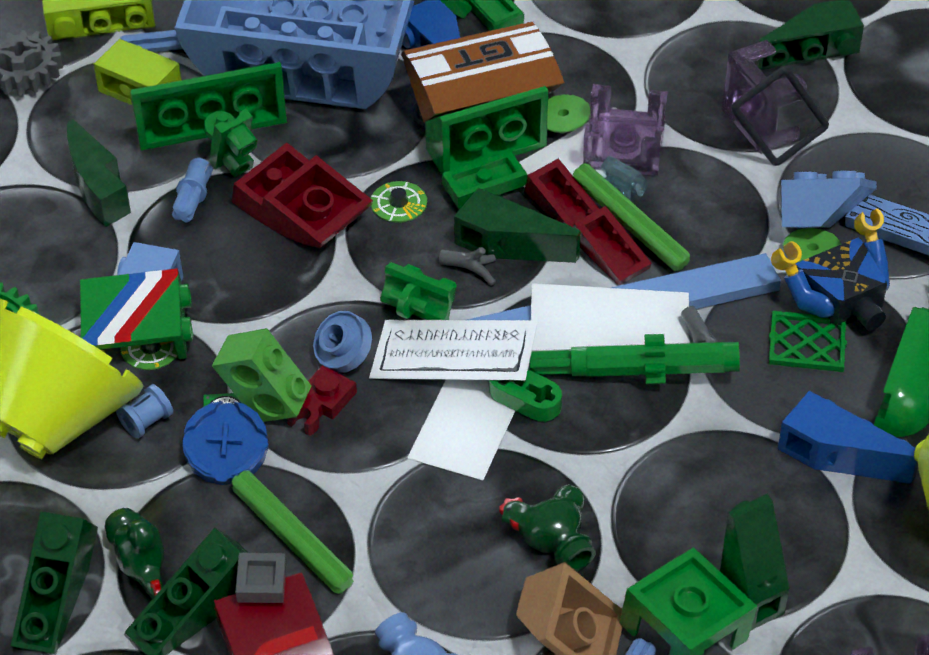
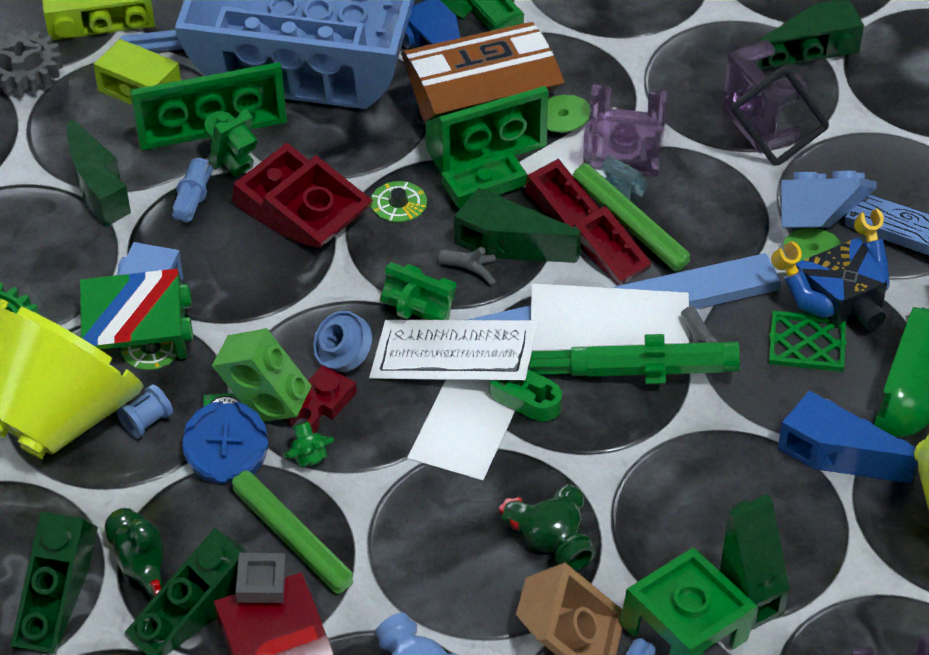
none -> green plant [283,421,334,467]

